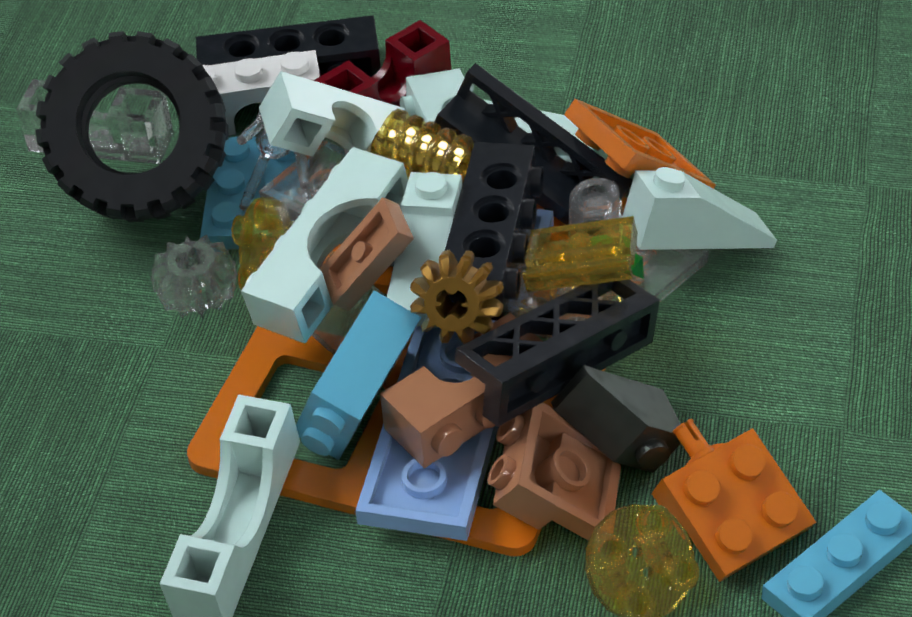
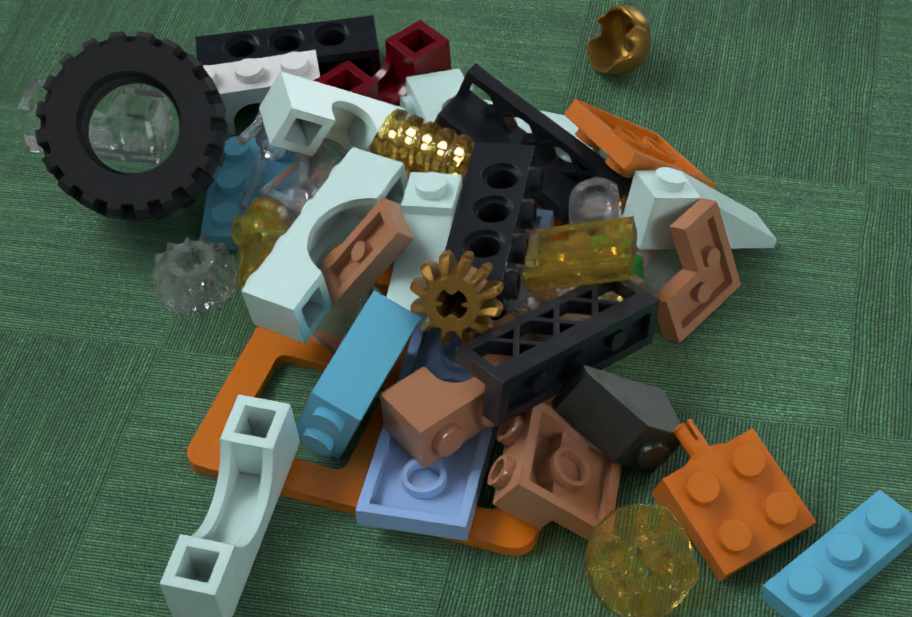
none -> pearl gold hair [586,5,651,75]
none -> nougat plate [654,198,741,344]

